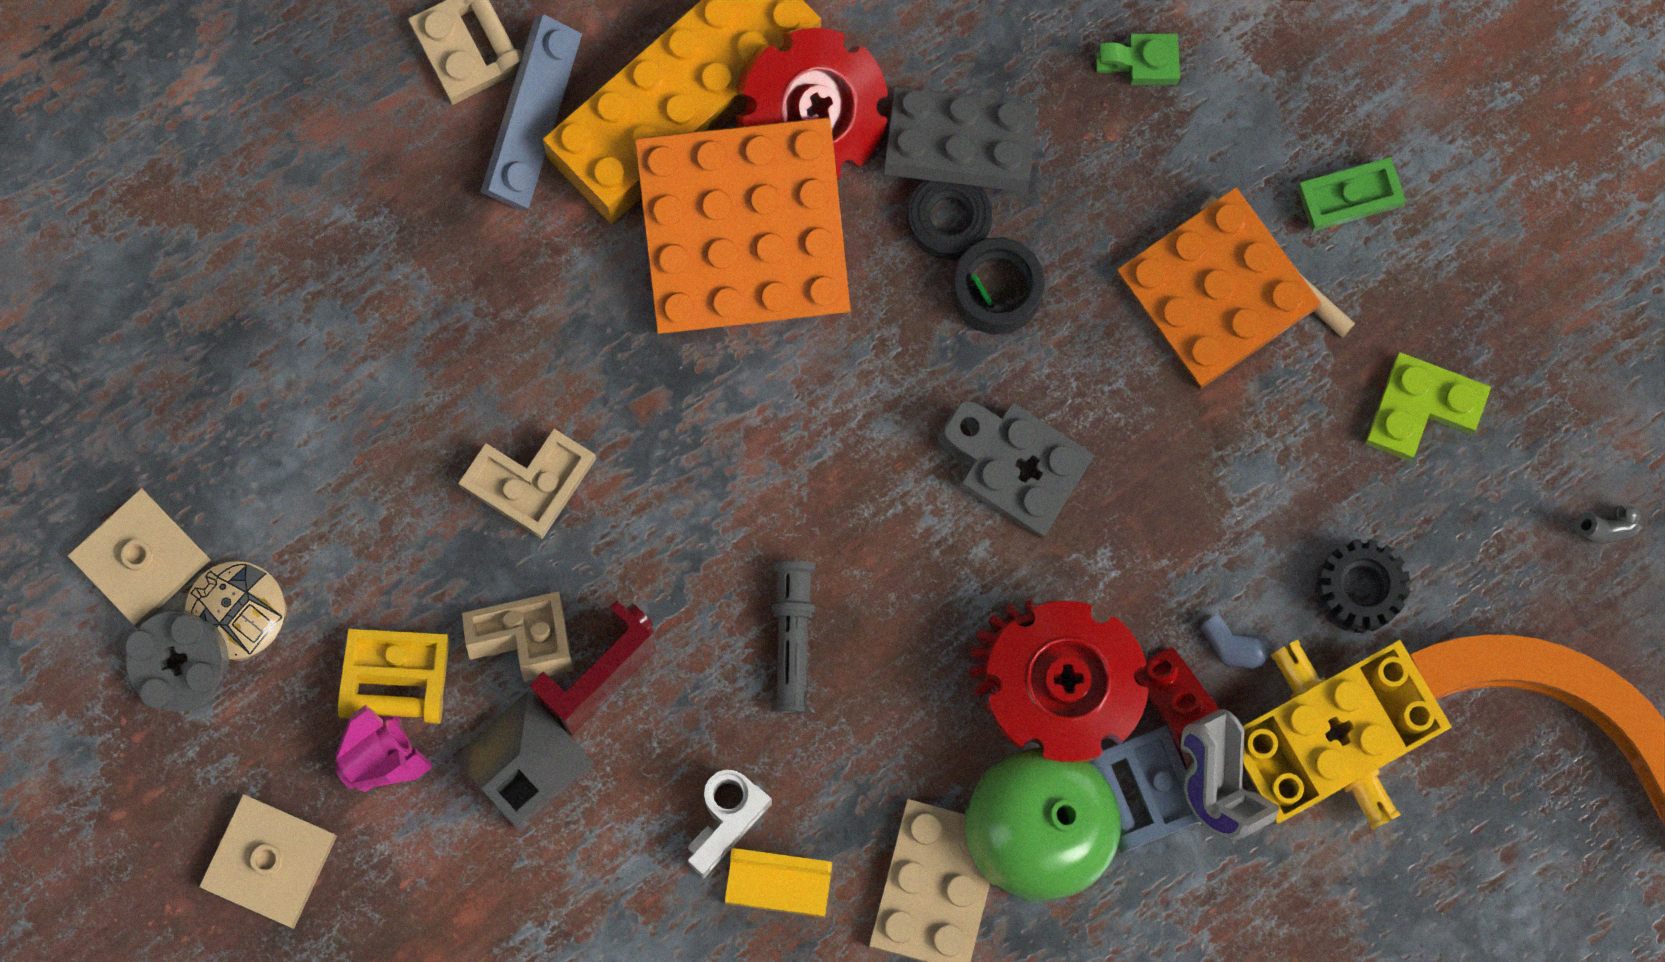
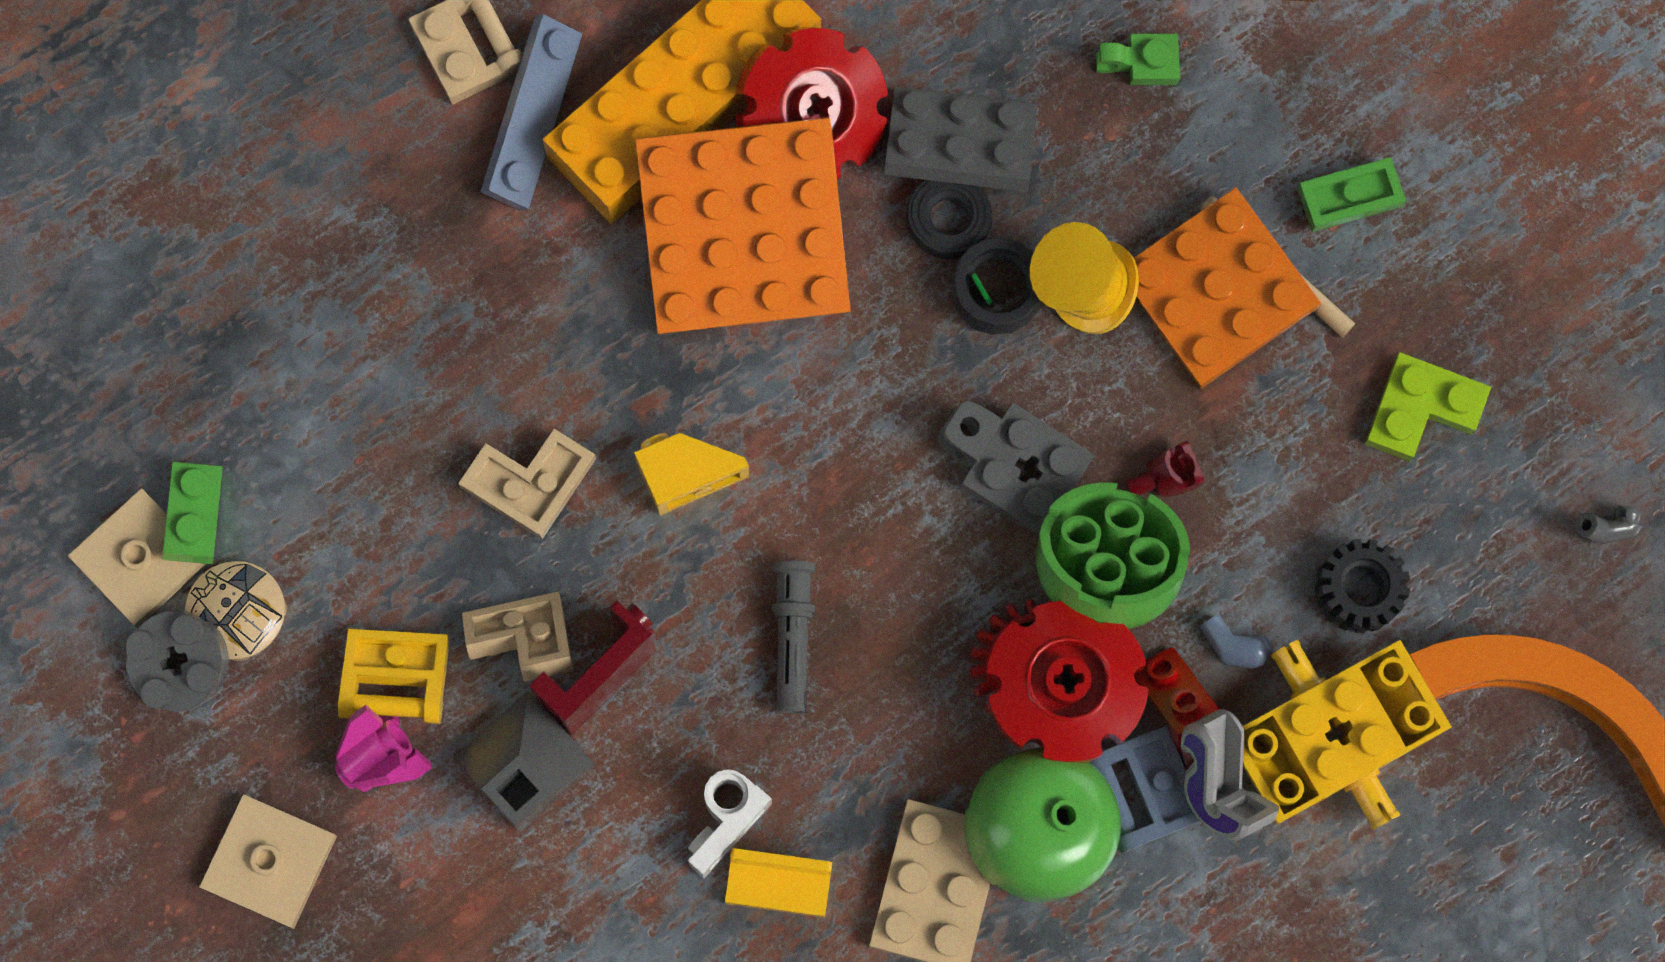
none -> bright green plate [163,462,223,565]
none -> yellow slope [634,433,749,516]
none -> yellow hat [1030,222,1139,334]
none -> bright green cylinder [1036,483,1190,629]
none -> dark red piece [1126,441,1205,497]

